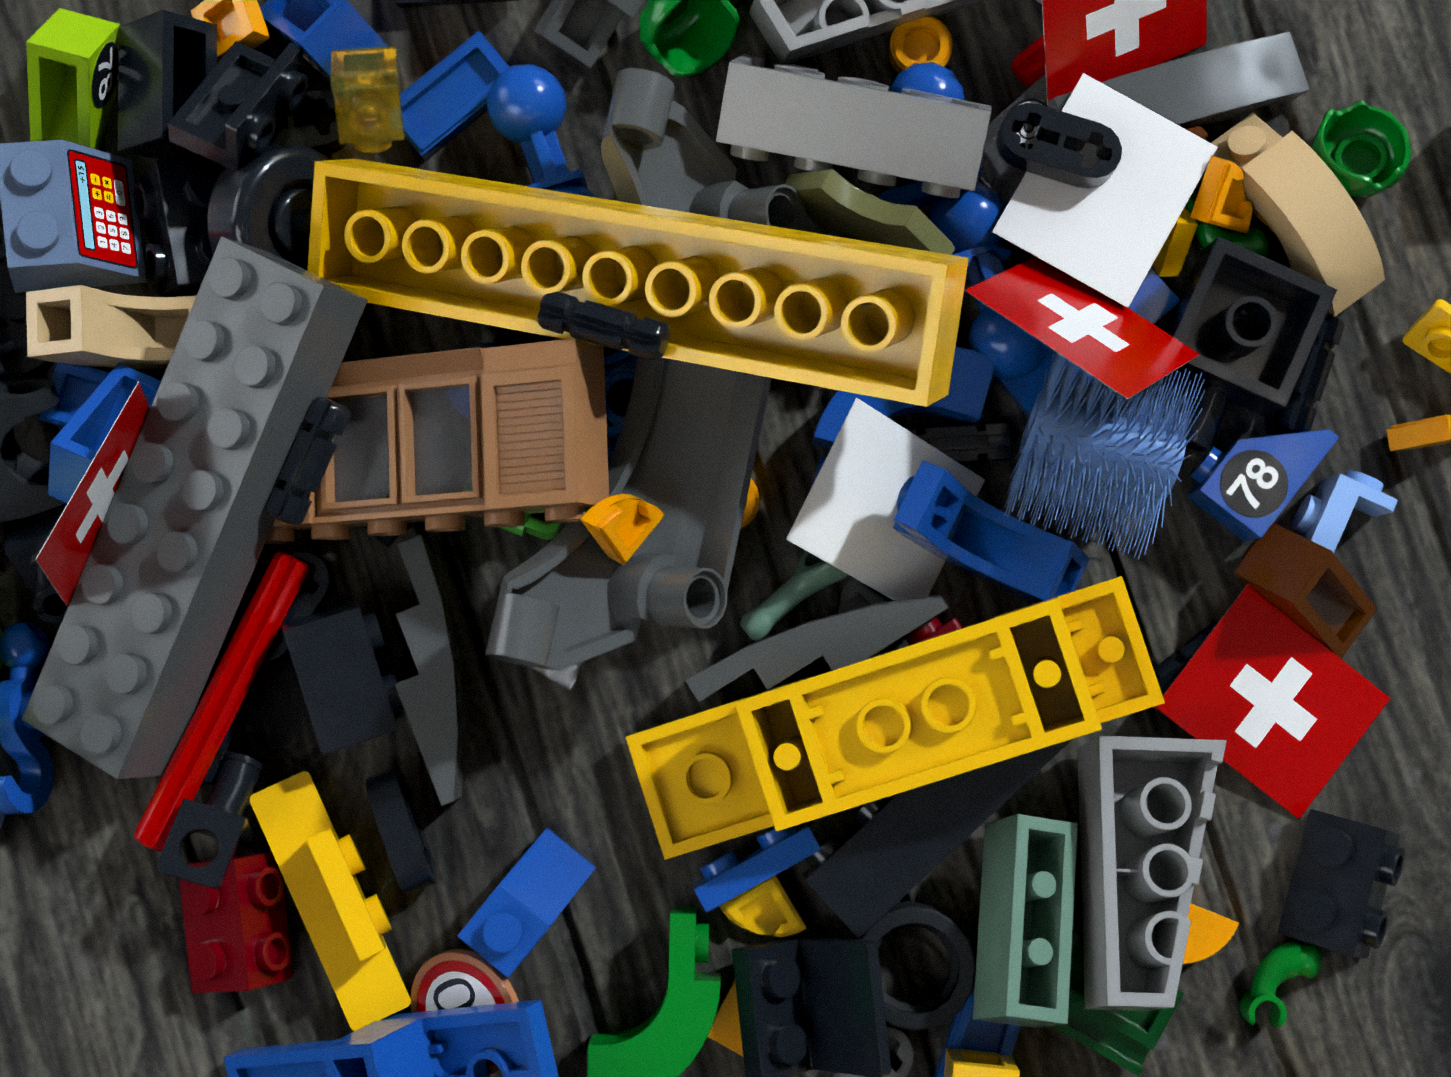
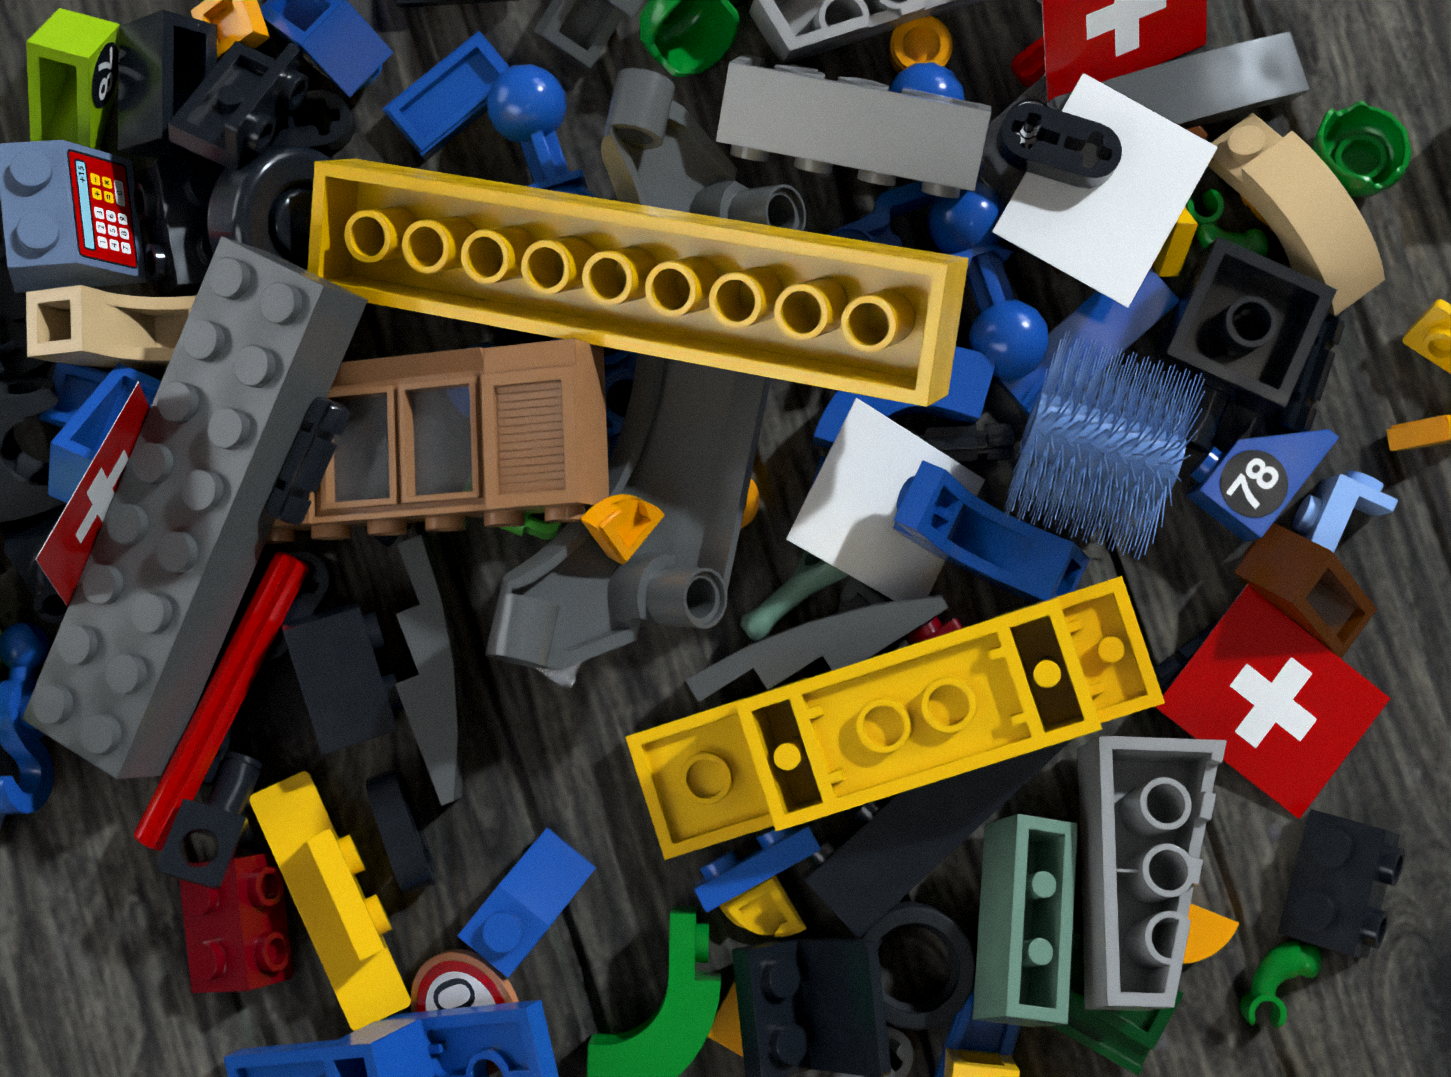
clear yellow brick [330,46,404,153] -> none
black axle [537,292,670,360] -> none
olive tile [784,169,955,255] -> none
red sticker [964,256,1200,399] -> none
light orange tile [1190,155,1252,234] -> none

